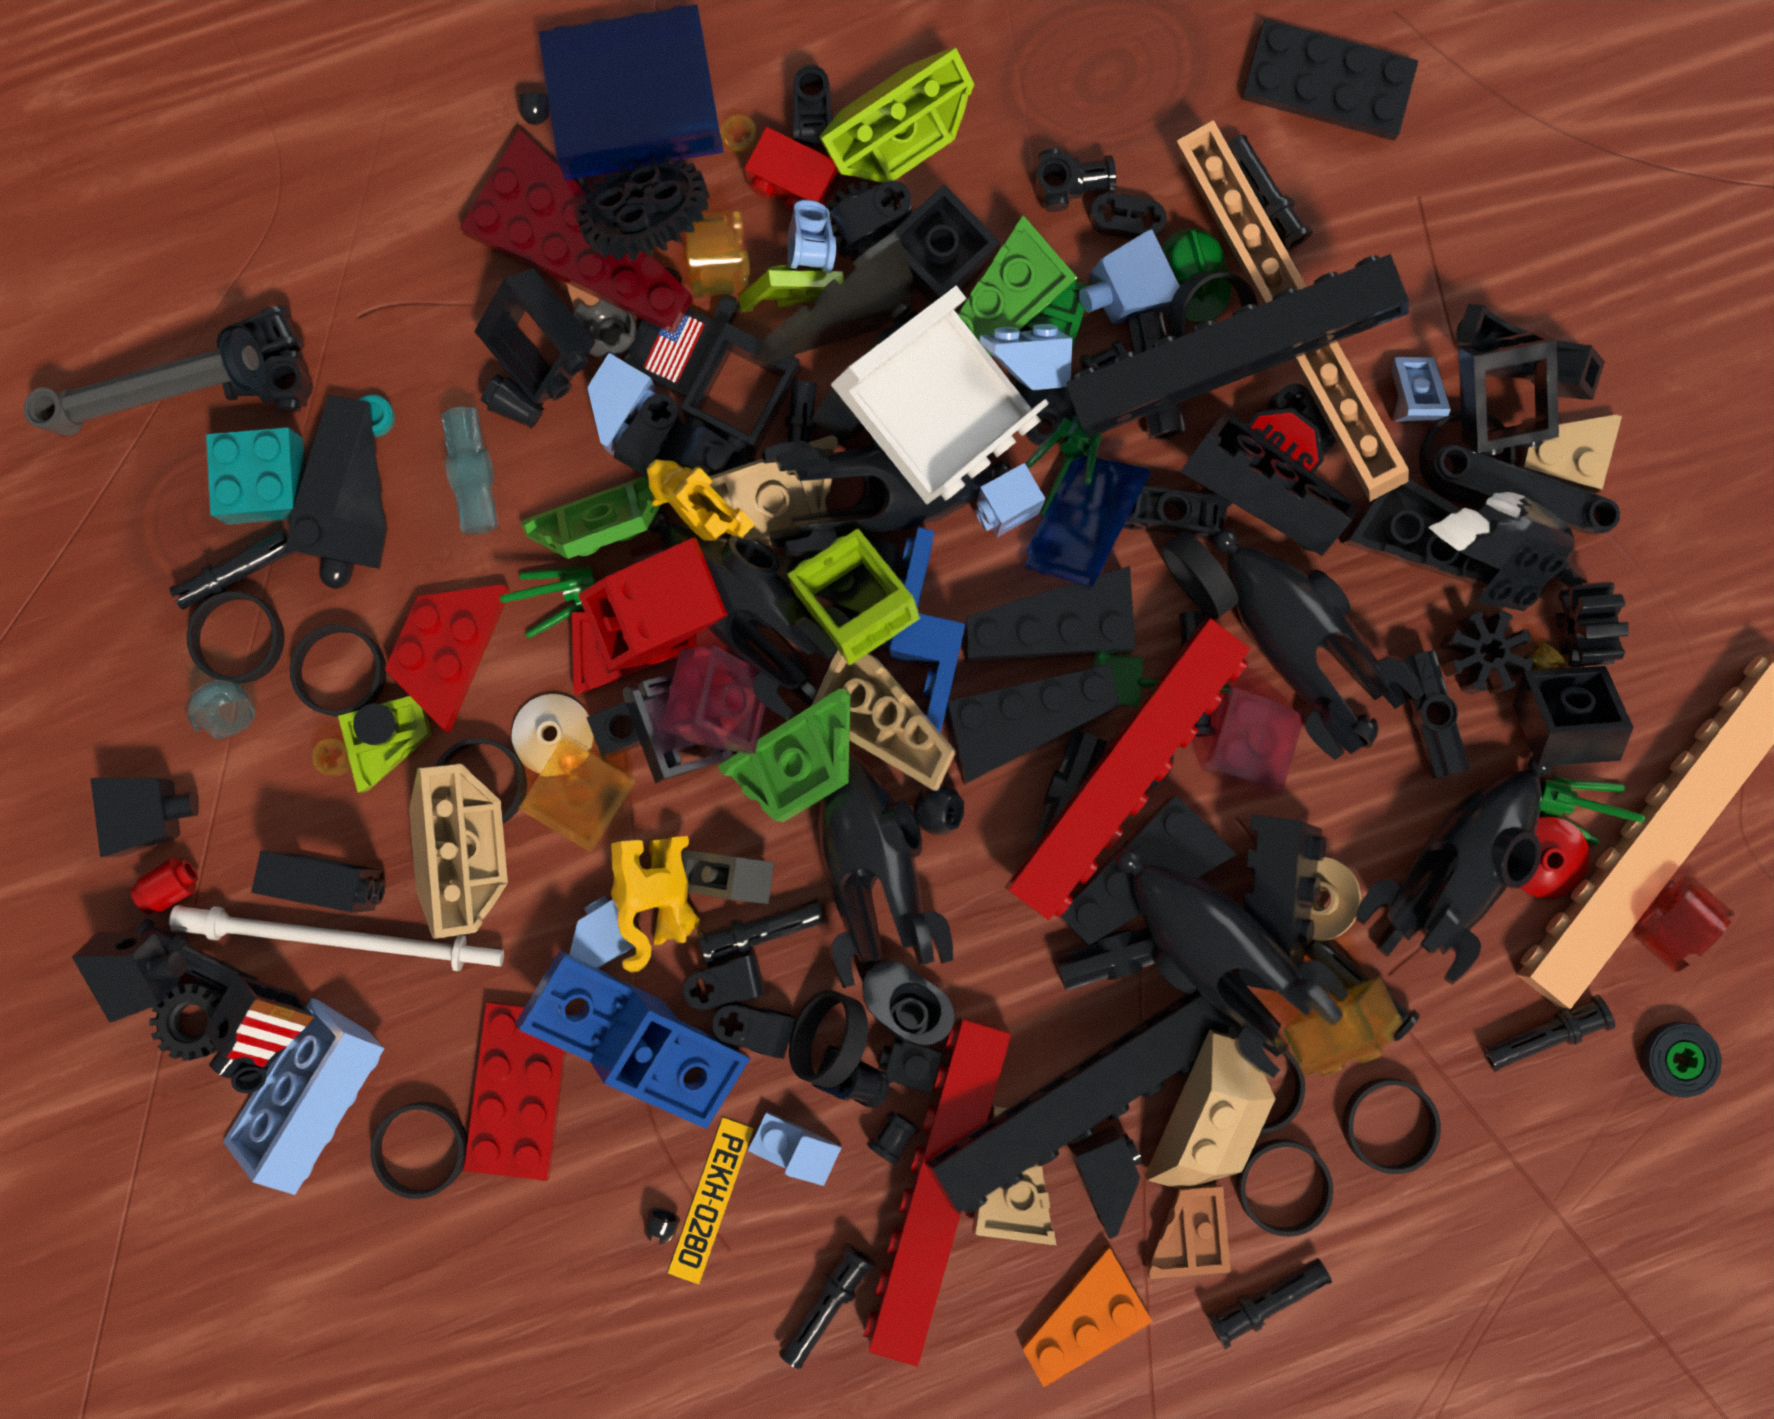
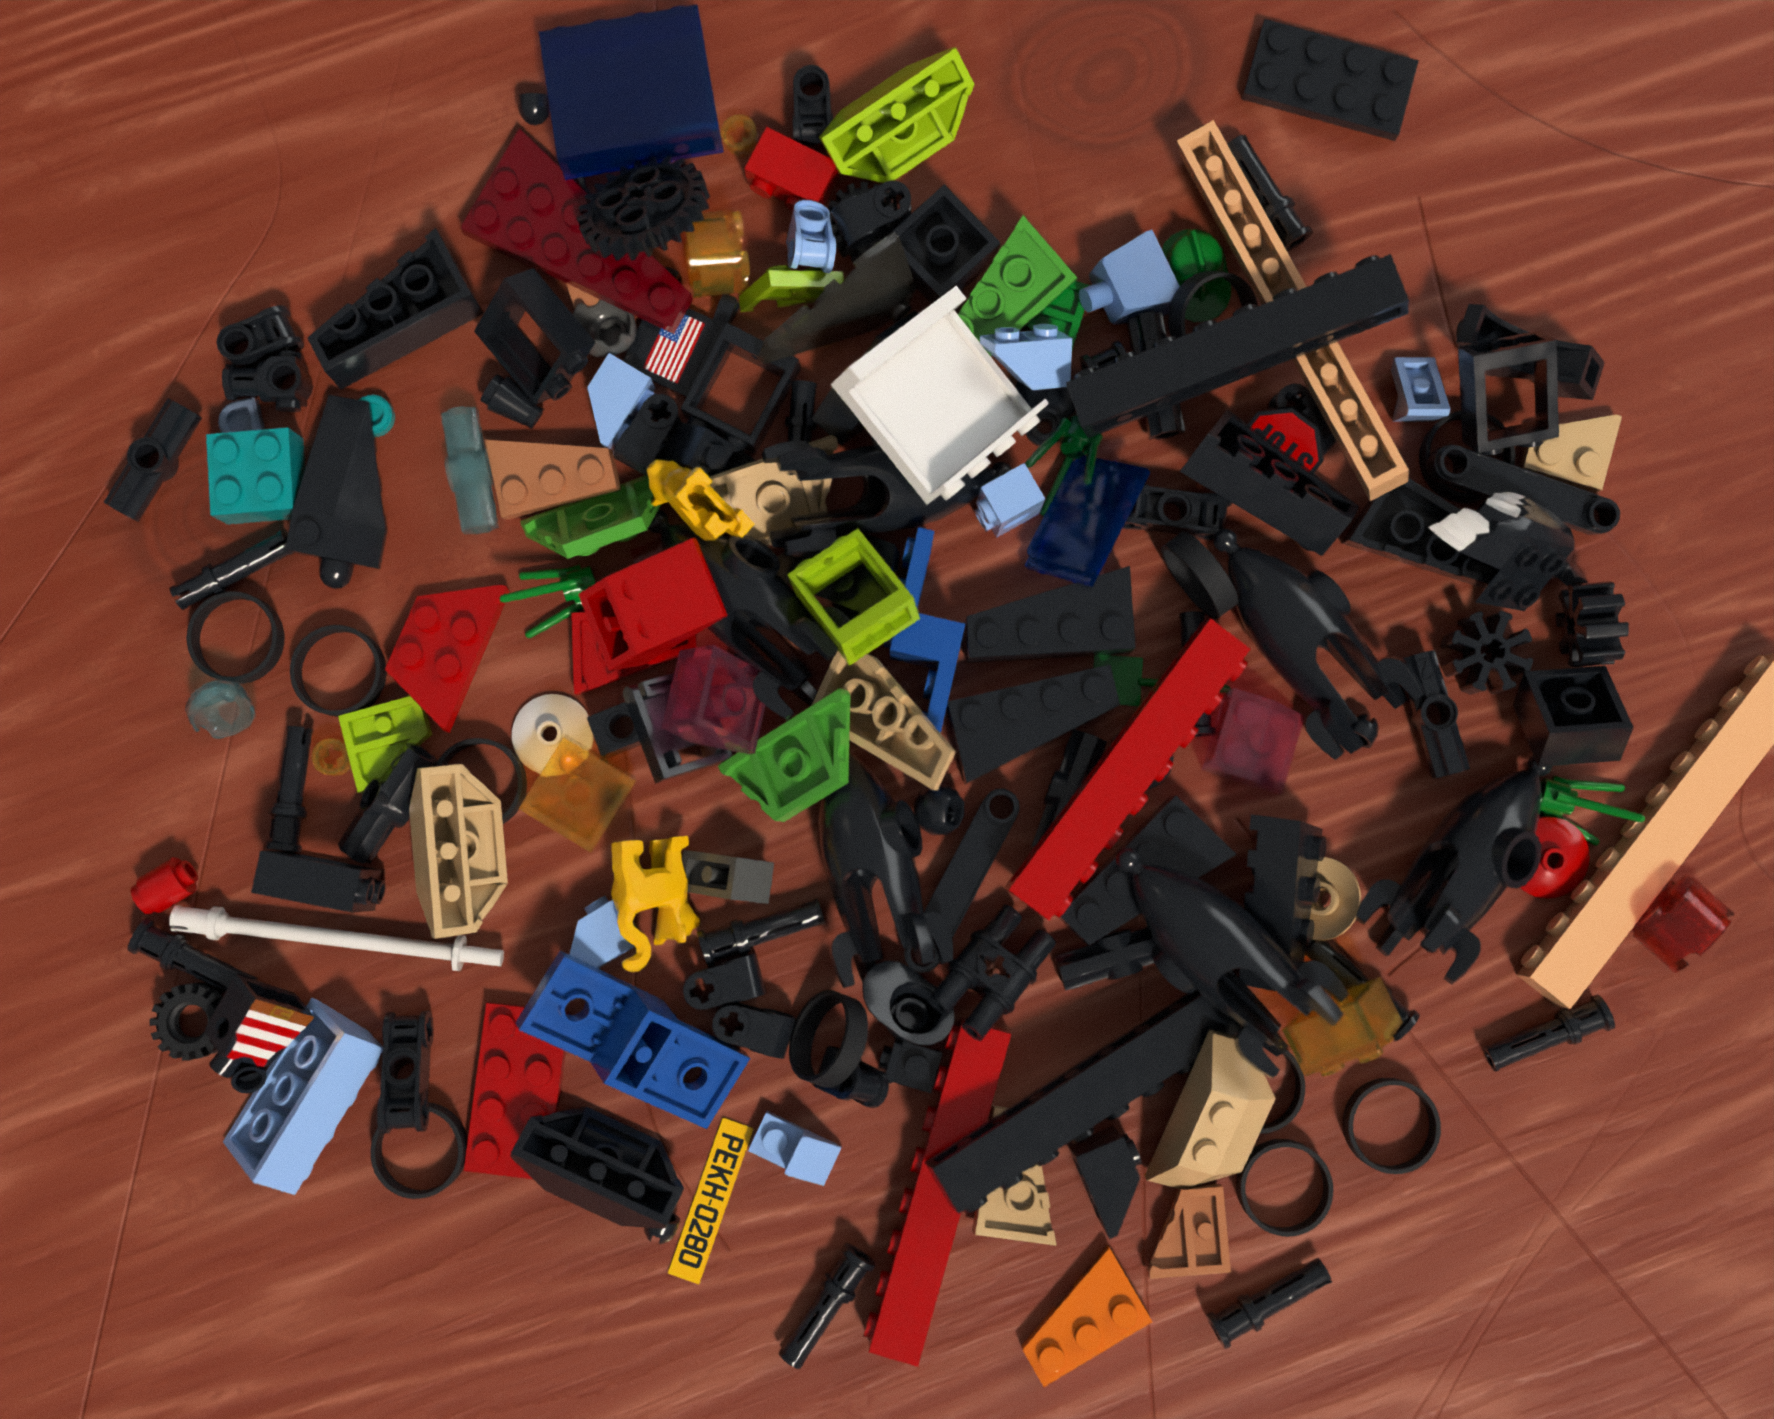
dark grey piece [24,328,266,436] -> none
black torso [72,932,186,1022] -> none
black torso [90,778,199,857] -> none
black tile [353,703,399,746] -> none
black bush [866,1109,920,1165] -> none
black connector [1034,149,1116,212] -> none
black beam [1089,193,1167,239] -> none
clear yellow bush [1523,641,1567,671] -> none
black bush [1641,1021,1722,1098] -> none
none -> black piece [104,398,202,522]
none -> sand blue tile [218,397,265,433]
none -> black pin [263,726,314,853]
none -> black wedge [307,227,484,390]
none -> black piece [337,742,438,864]
none -> black piece [377,1010,434,1134]
none -> nougat wing [485,439,621,520]
none -> black wedge [510,1106,684,1229]
none -> black piece [904,788,1020,973]
none -> black pin [928,904,1056,1041]

